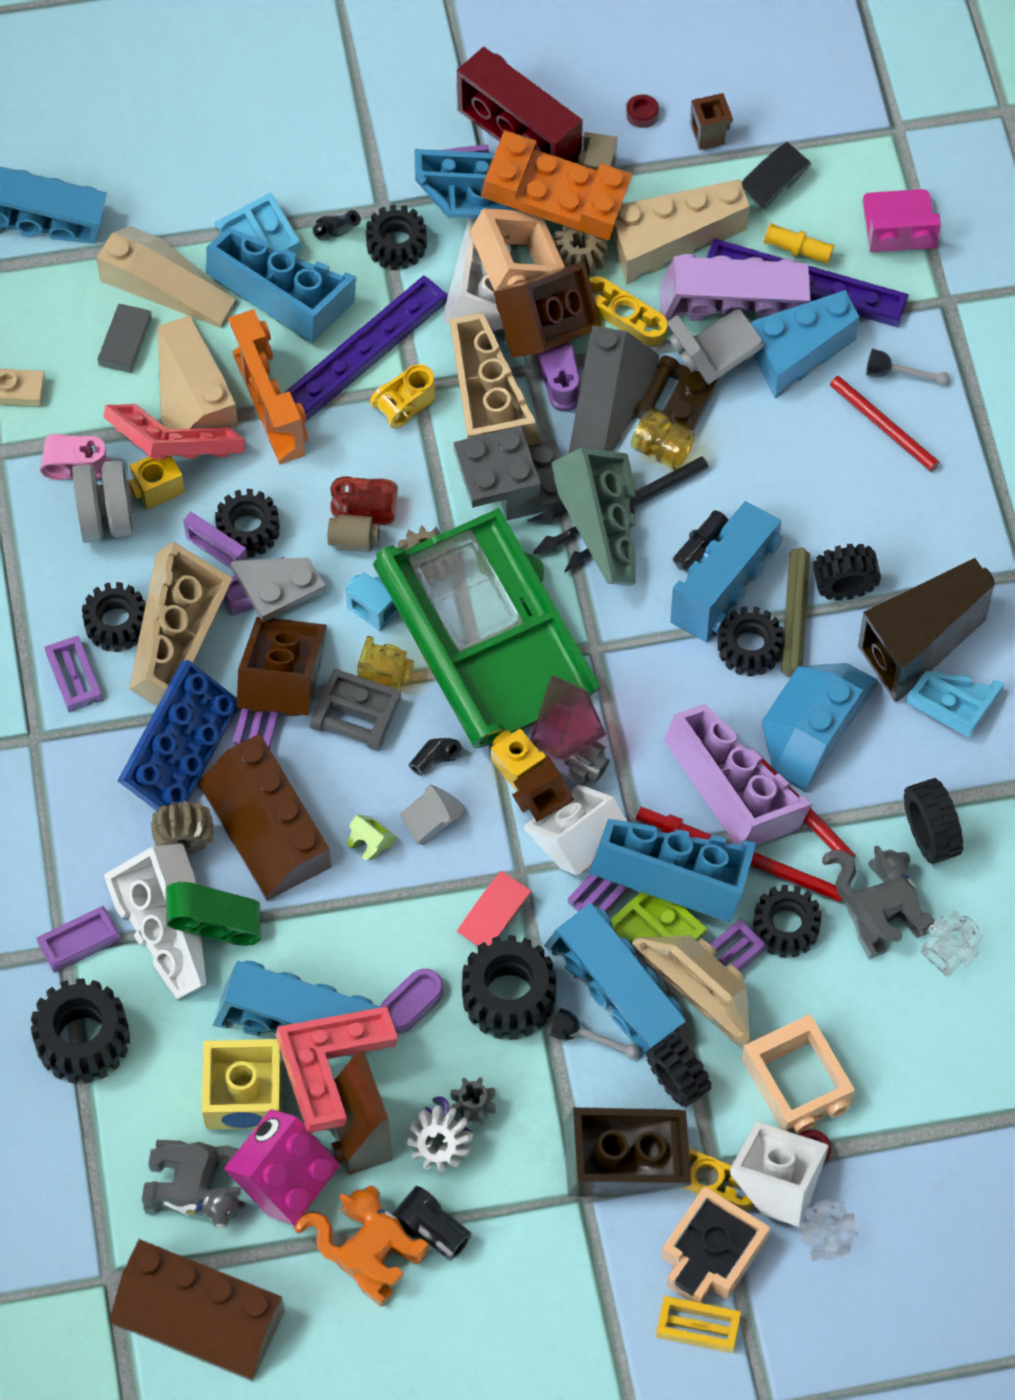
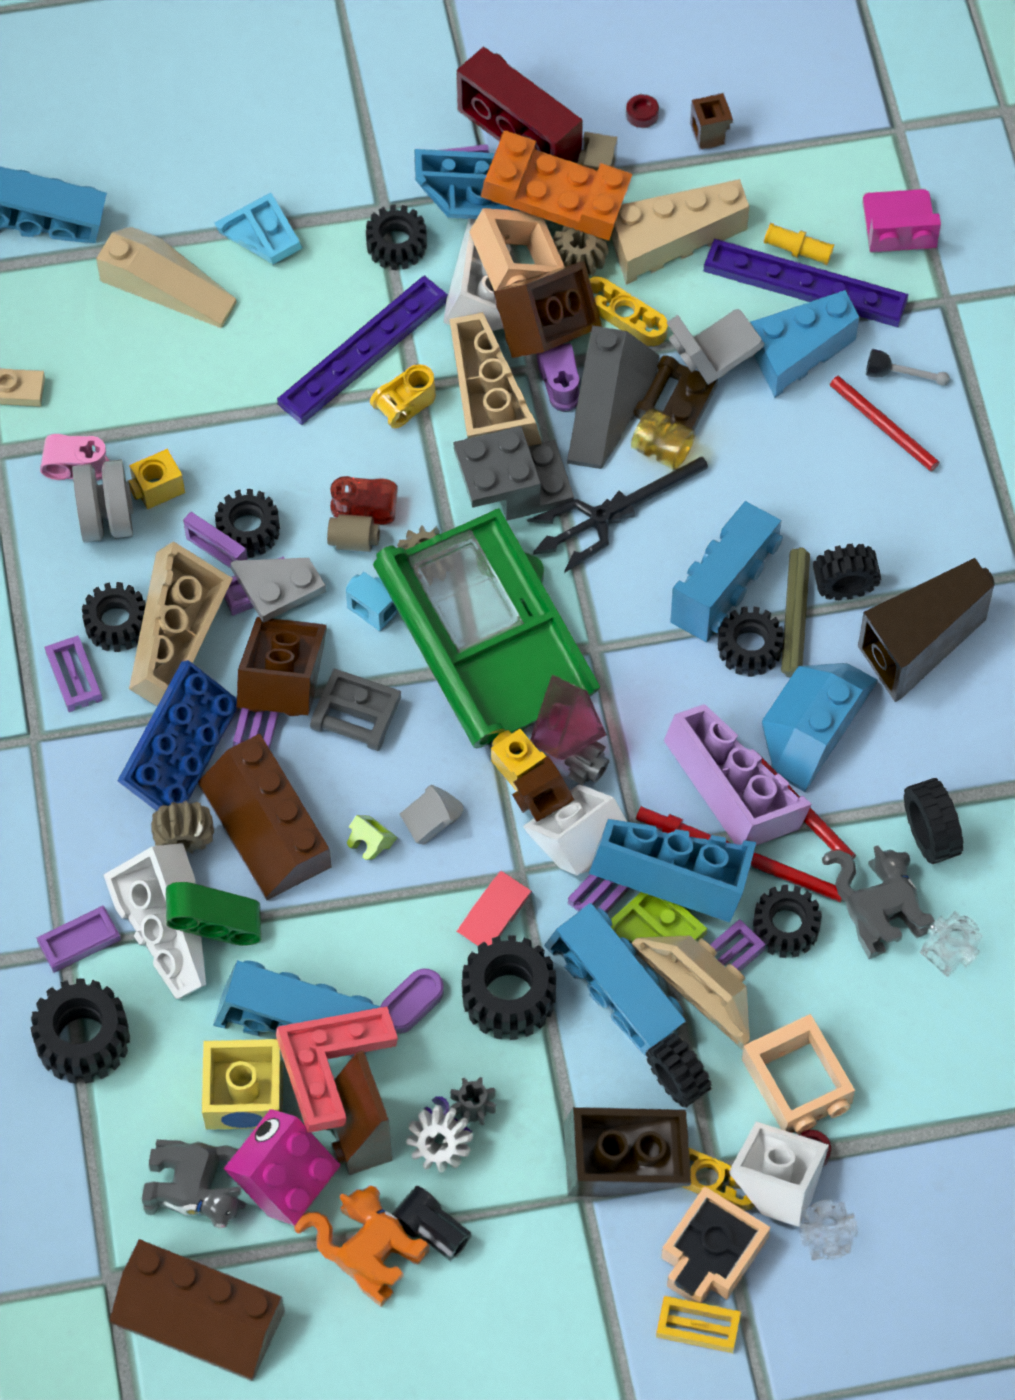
dark grey tile [97,303,152,373] -> none
coral plate [103,404,245,460] -> none
tan wedge [158,315,238,429] -> none
dark azure wedge [206,227,356,343] -> none
orange piece [228,309,309,465] -> none
black arm [313,210,361,240] -> none
clear yellow brick [357,636,414,691] -> none
black arm [408,738,462,776] -> none
hinge [550,1008,640,1059] -> none
sand green wedge [551,447,636,586] -> none
lavender wedge [659,254,810,322] -> none
black axle [673,510,729,572] -> none
black slope [741,141,812,210] -> none
medium azure wing [906,671,1004,737] -> none

